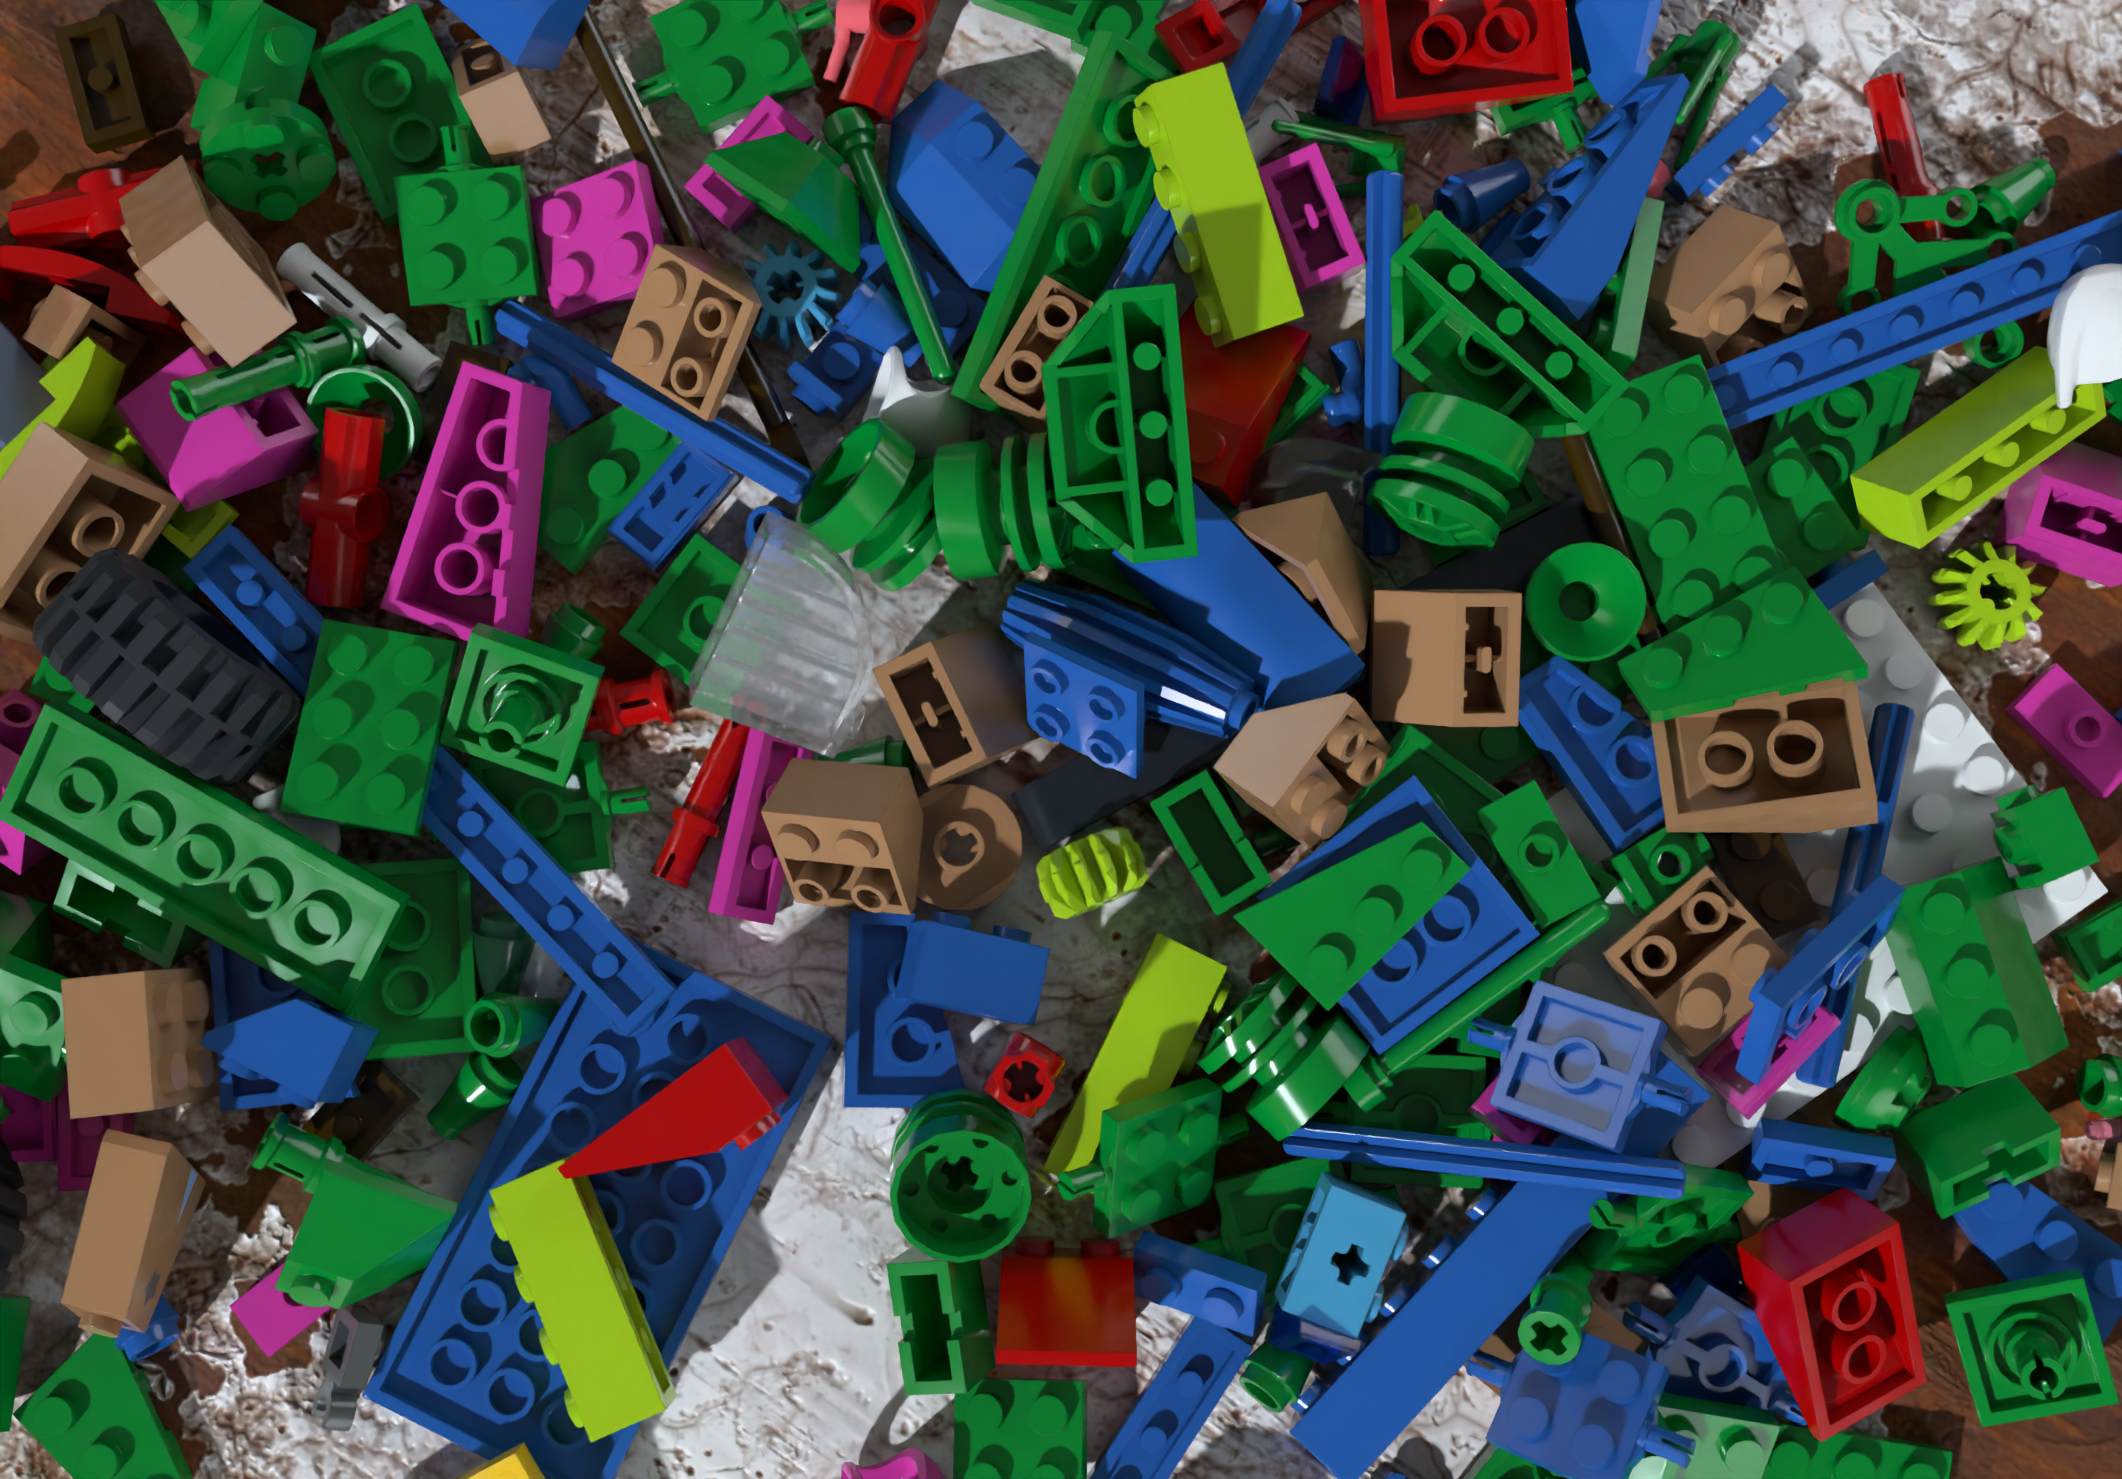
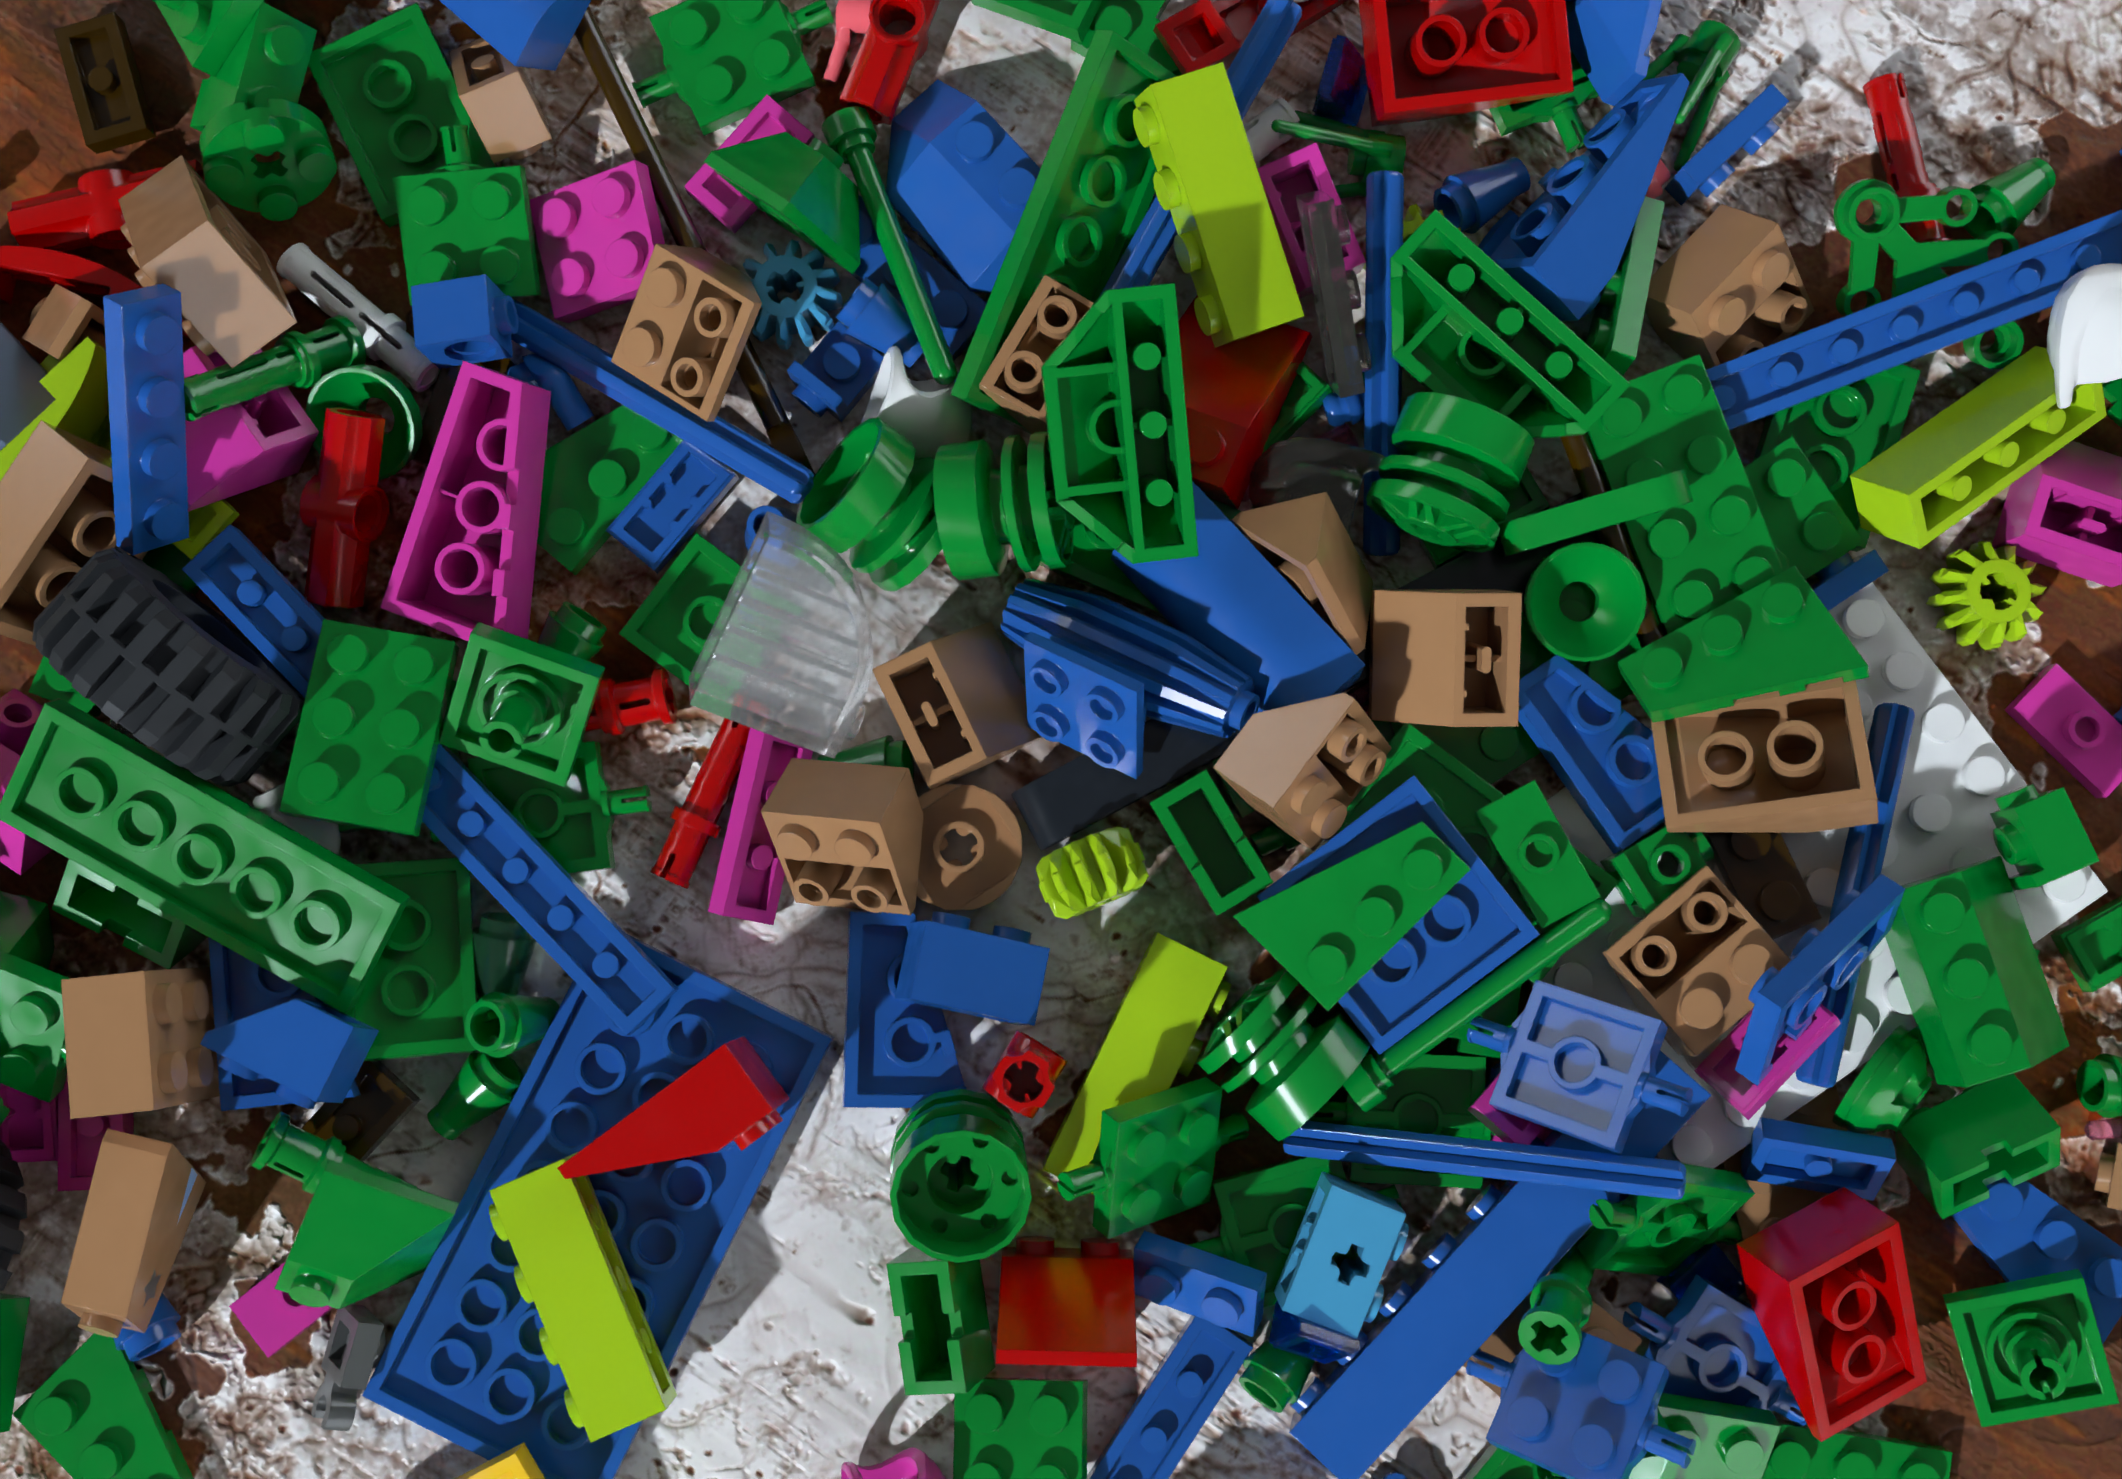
none -> blue plate [103,283,189,555]
none -> blue brick [411,274,519,369]
none -> clear smoke plate [1296,190,1371,398]
none -> green beam [1498,470,1694,557]

